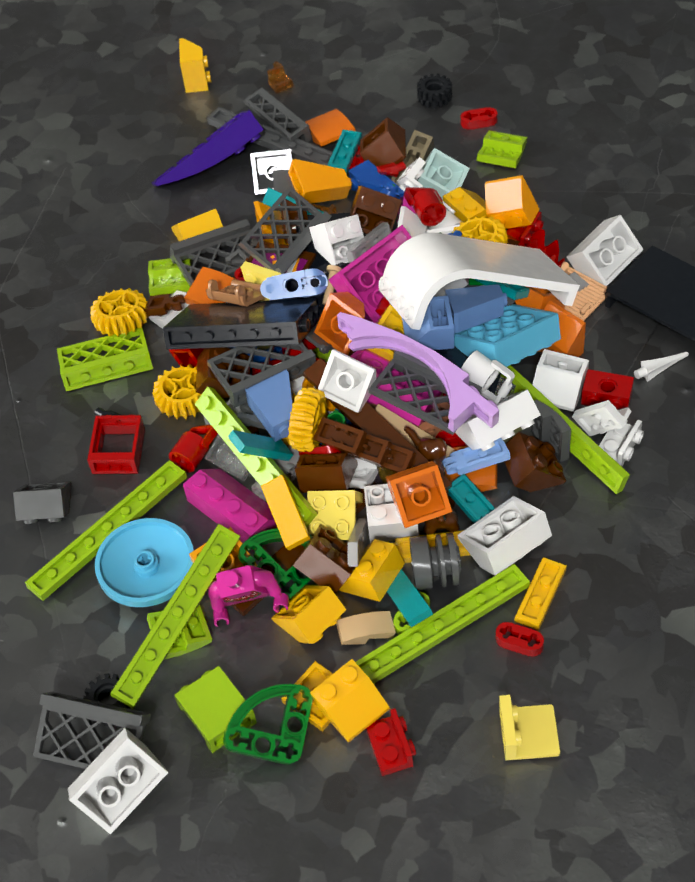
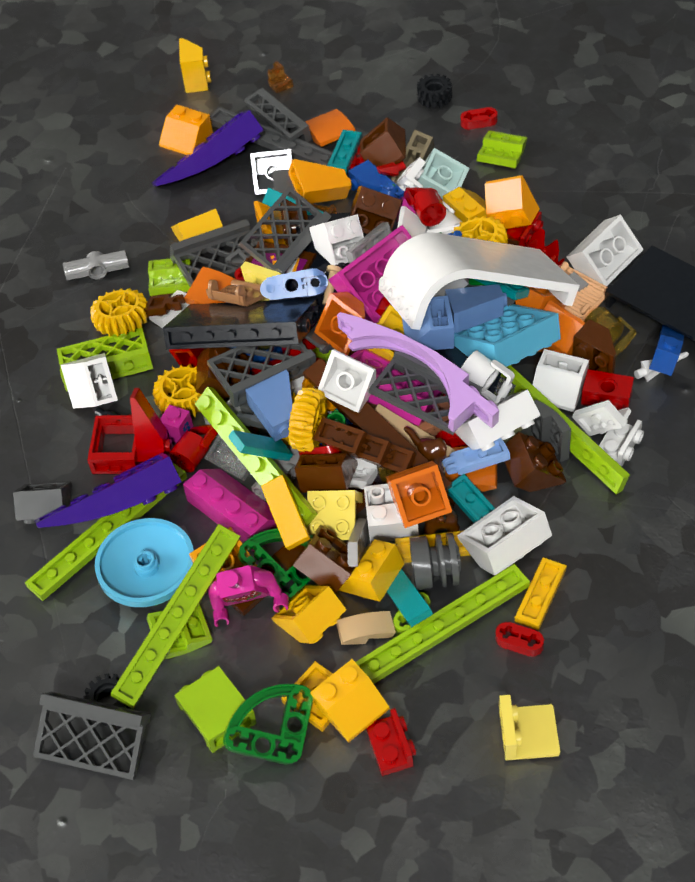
white slope [68,728,168,834] -> none
none -> dark purple wedge [34,453,182,528]
none -> white slope [61,353,118,409]
none -> light grey piece [63,250,130,280]
none -> red slope [130,388,172,462]
none -> light orange slope [159,104,213,155]
none -> dark pink brick [160,405,193,443]
none -> reddish brown slope [572,319,616,374]
none -> clear yellow piece [585,307,637,357]
none -> blue slope [649,325,684,376]

